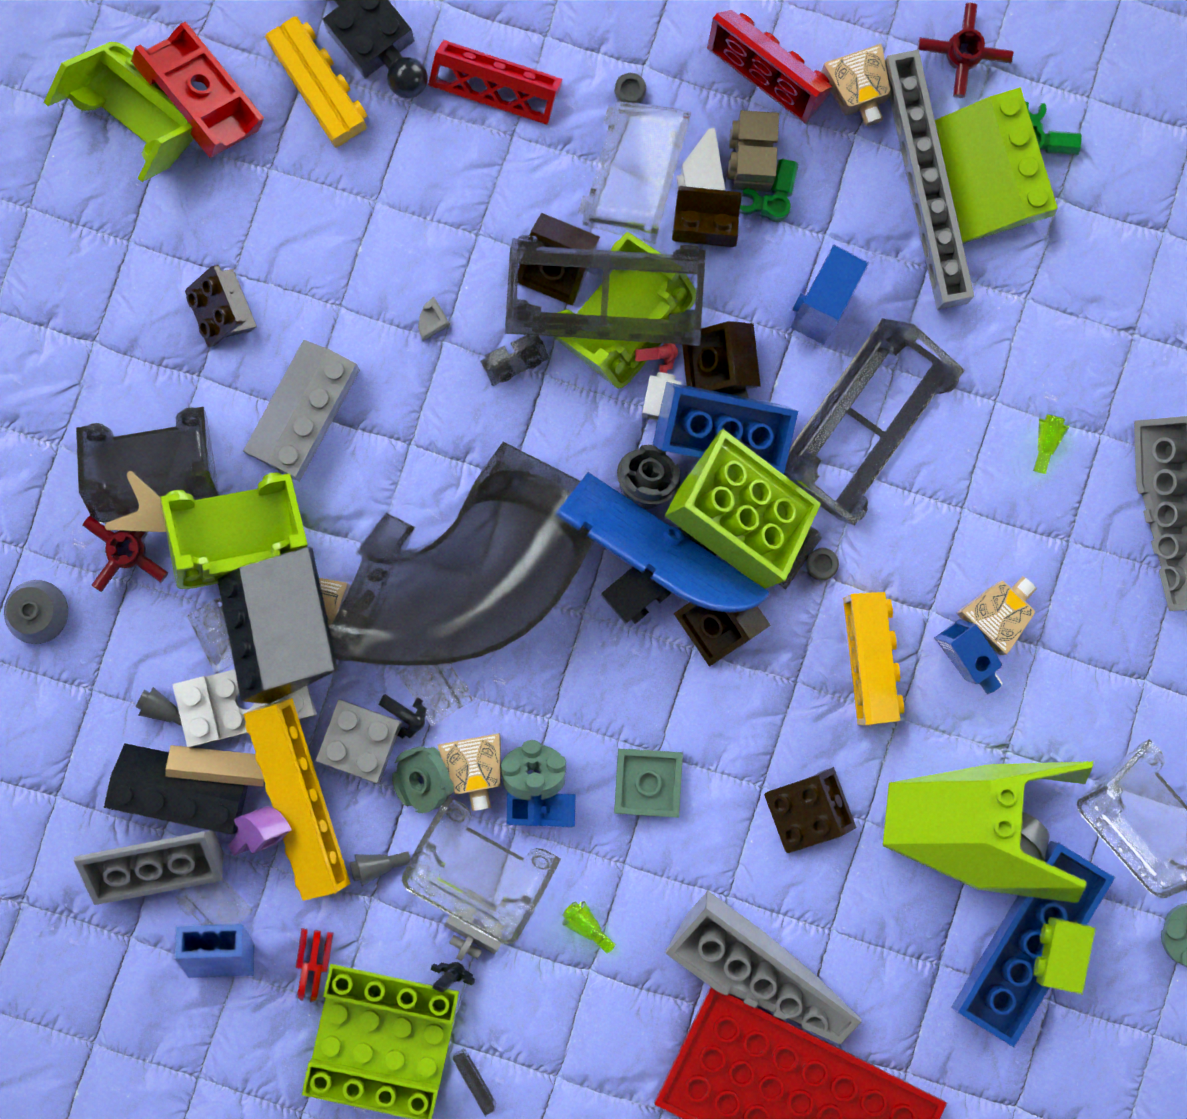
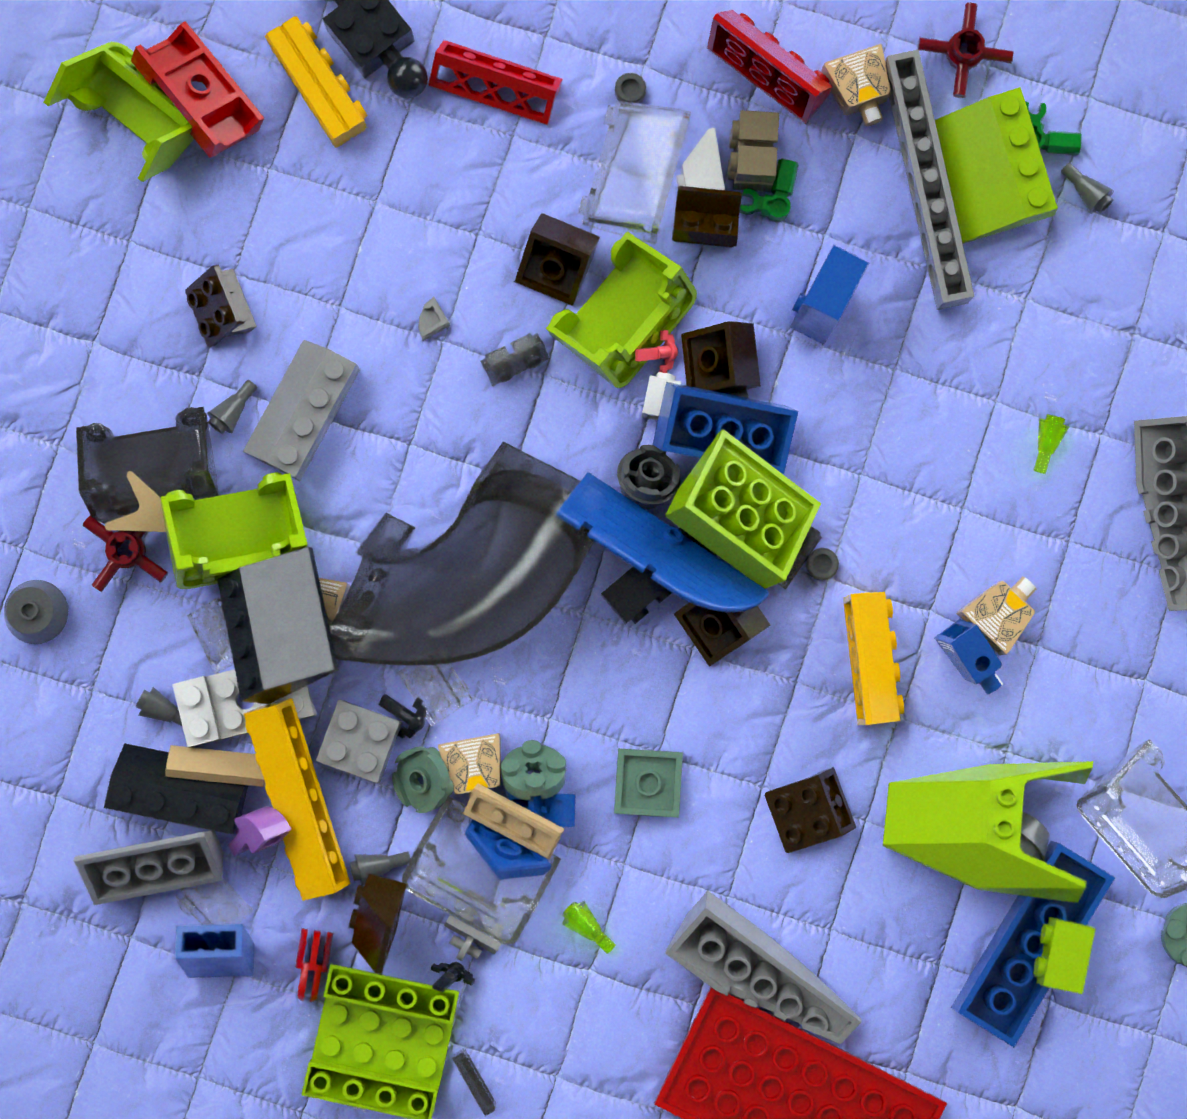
clear smoke windscreen [505,235,706,345] -> none
clear smoke windscreen [783,318,965,526] -> none
none -> dark grey cone [207,380,257,434]
none -> dark brown slope [349,874,407,975]
none -> tan tile [463,784,564,859]
none -> blue tile [464,819,552,880]
none -> dark grey cone [1061,162,1114,214]

